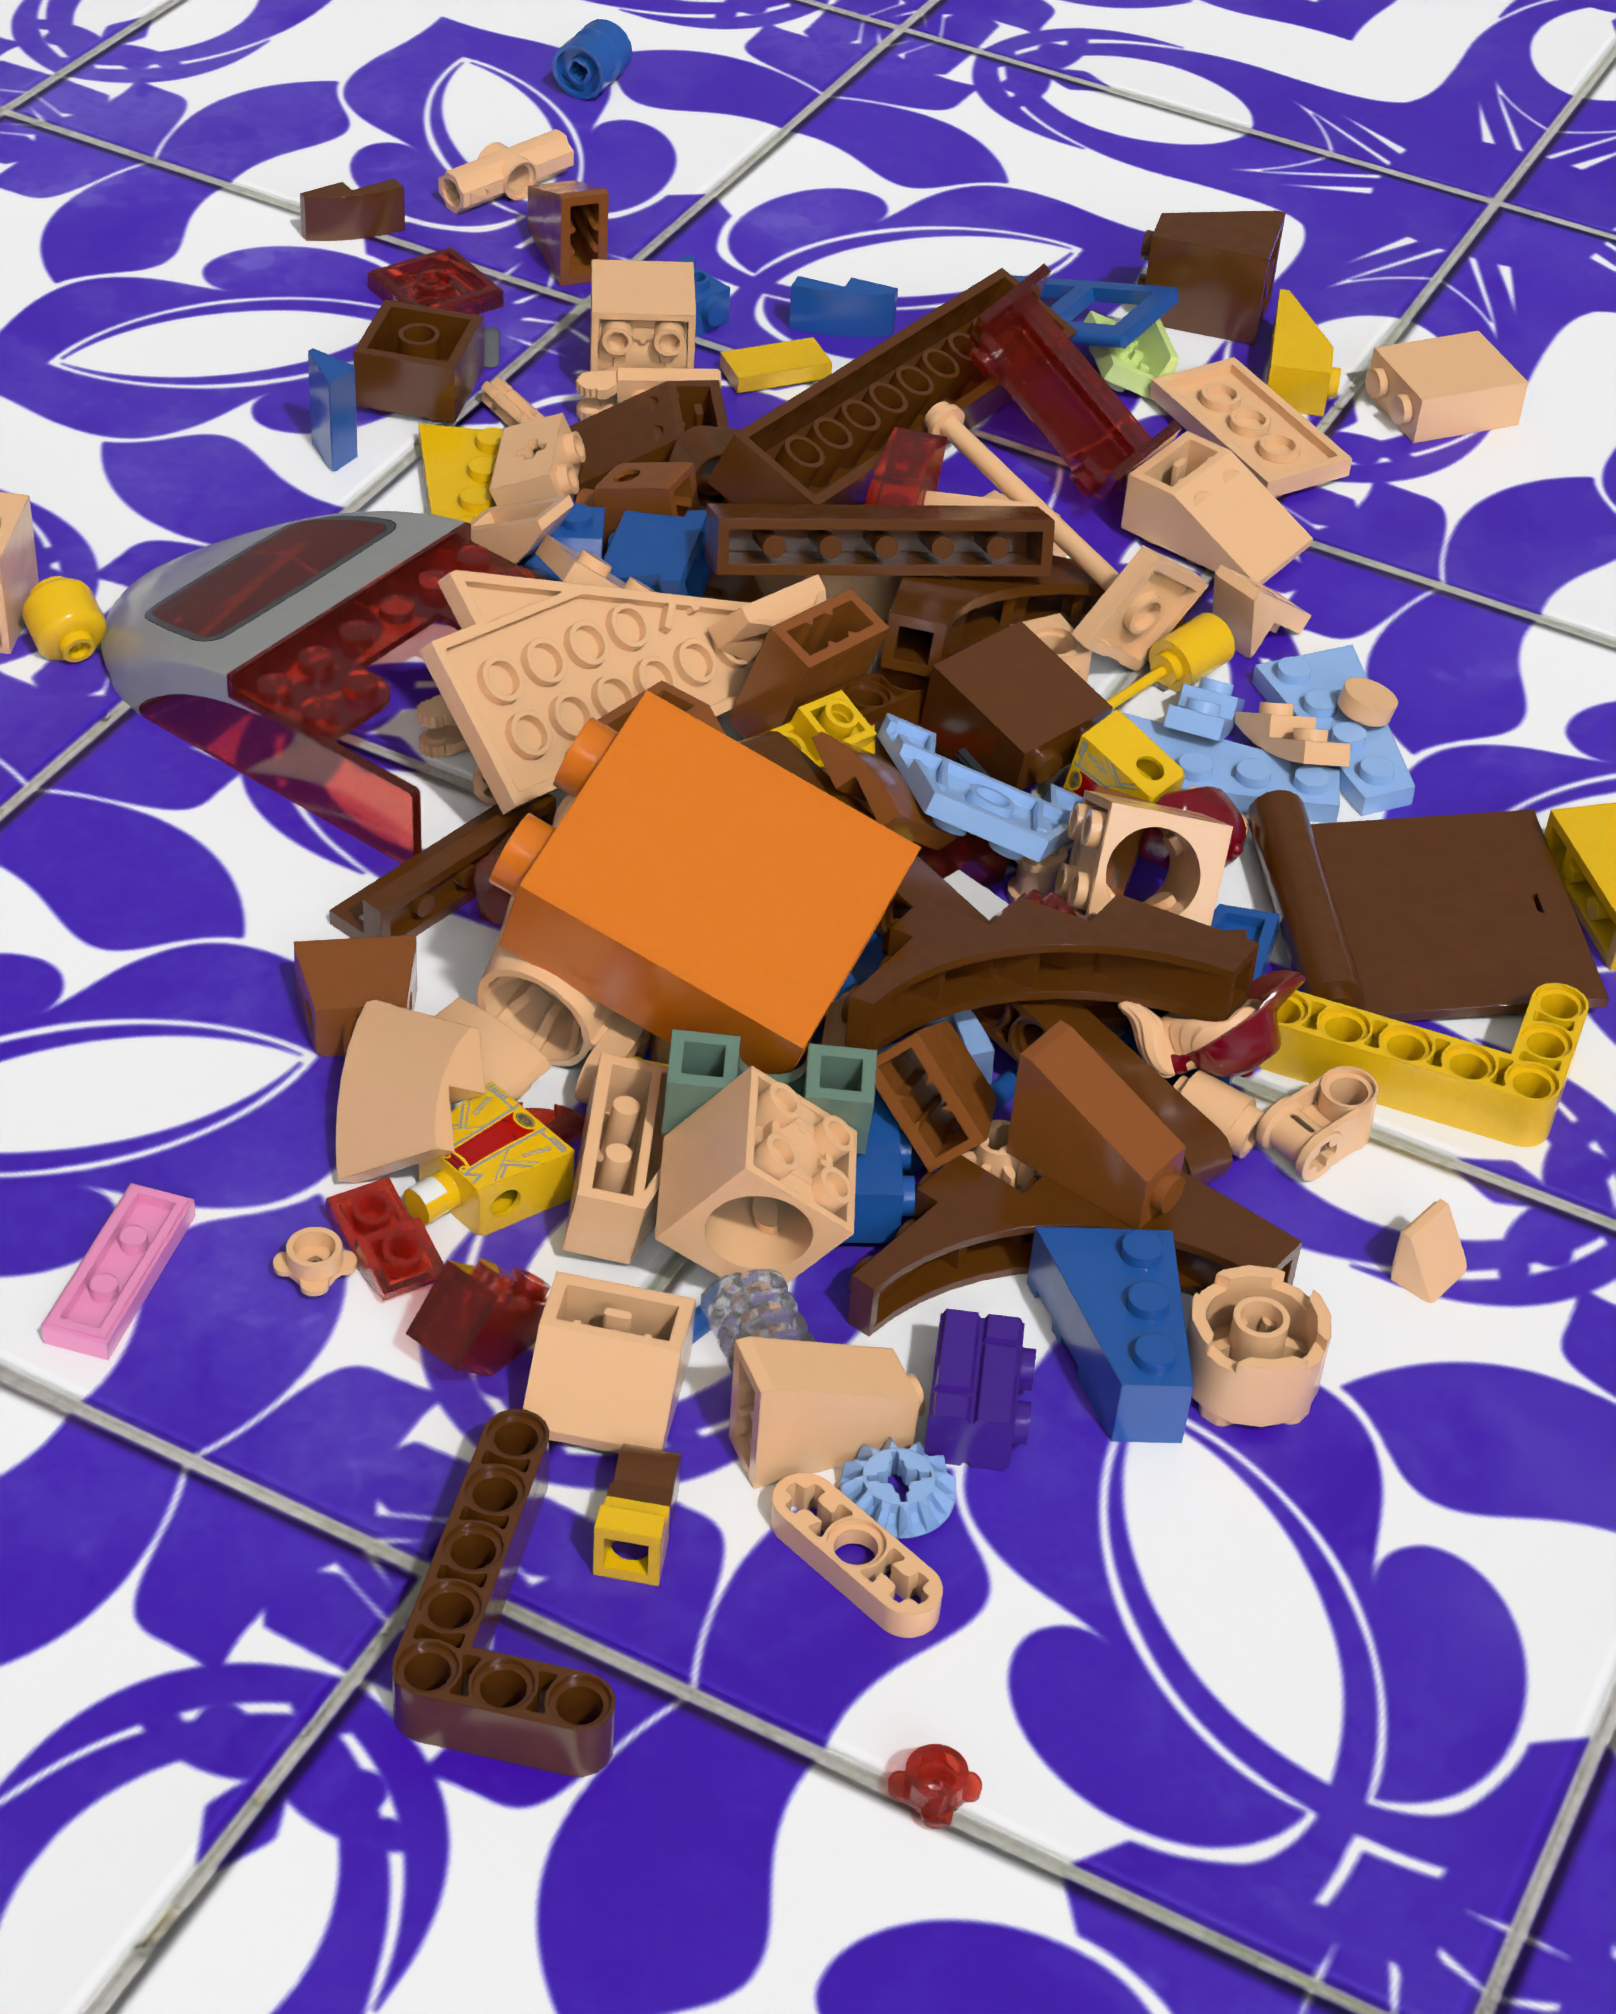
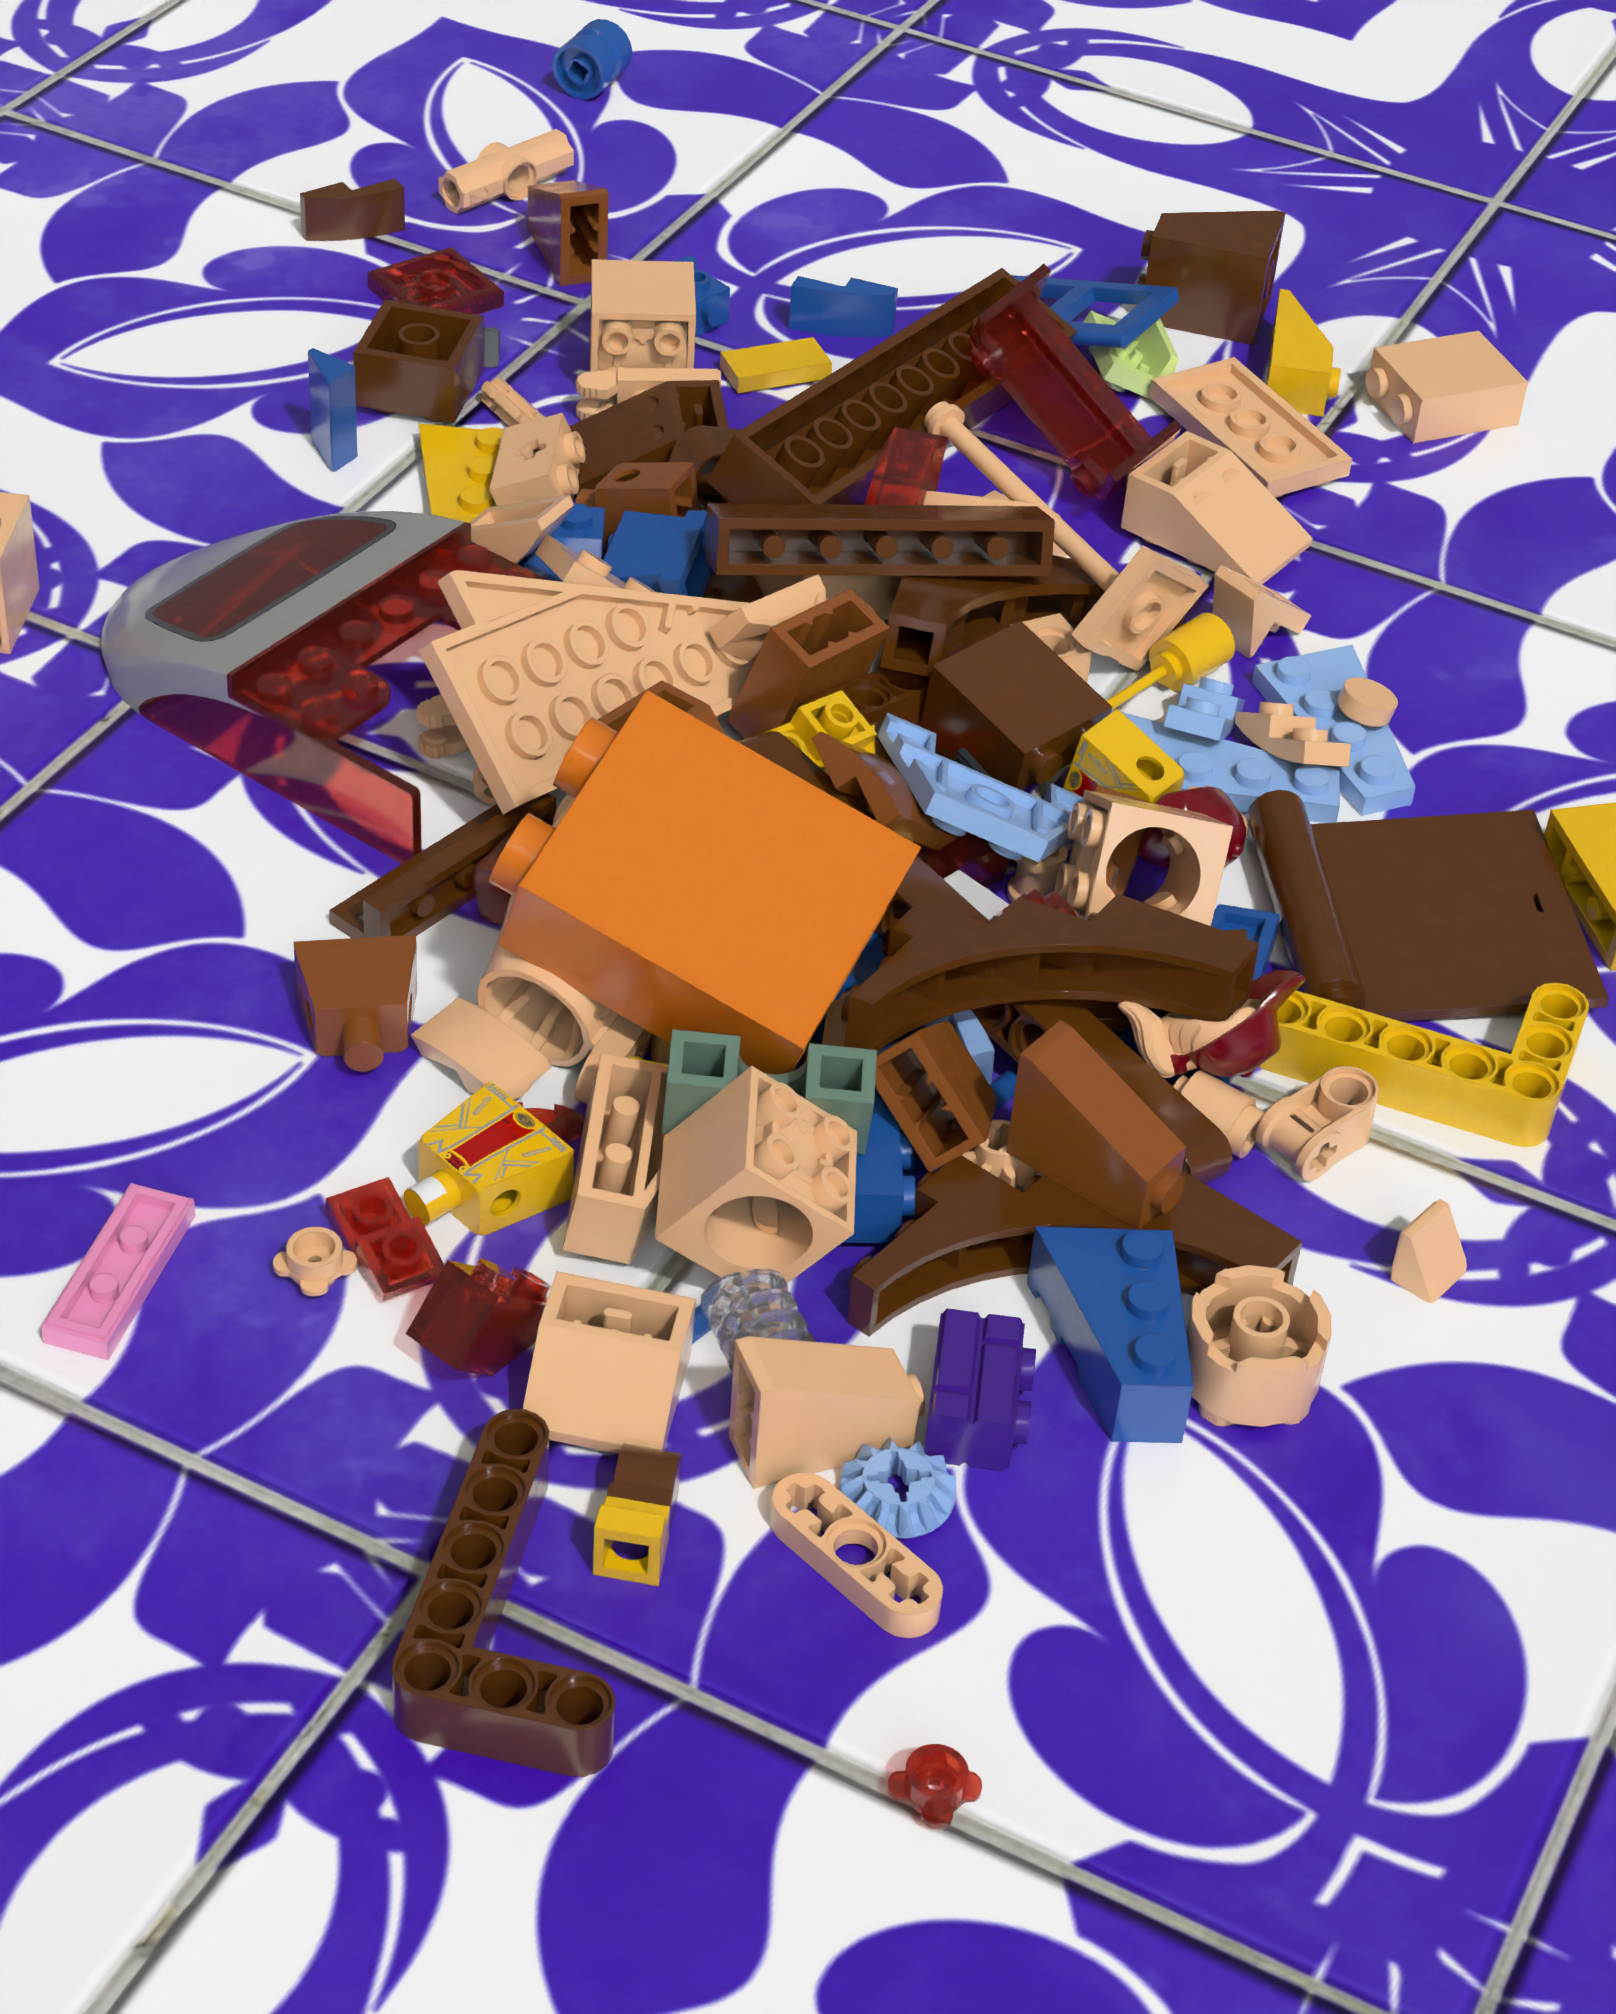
yellow head [22,576,107,662] -> none
light nougat slope [336,1000,486,1183] -> none

